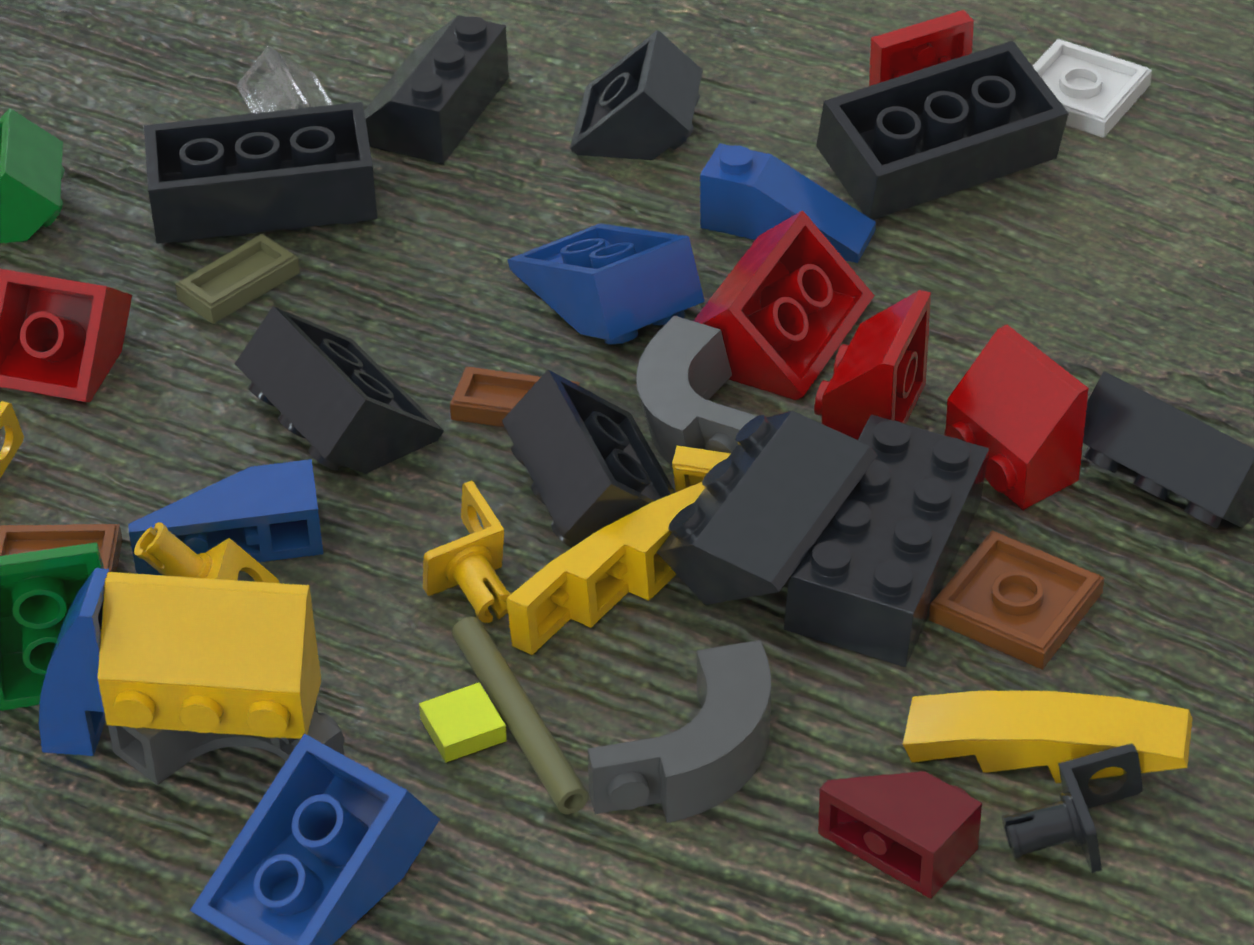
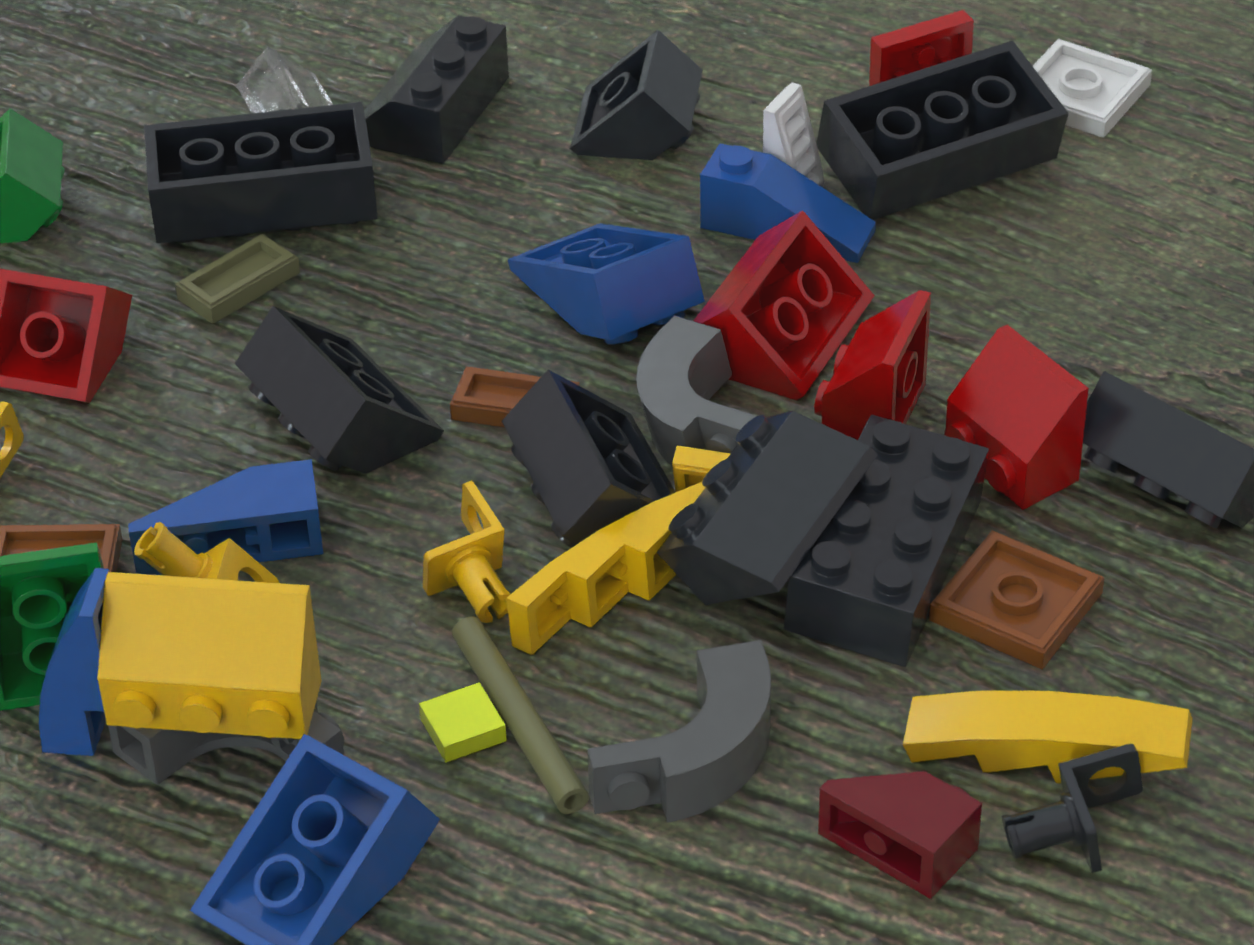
none -> white slope [763,82,824,187]

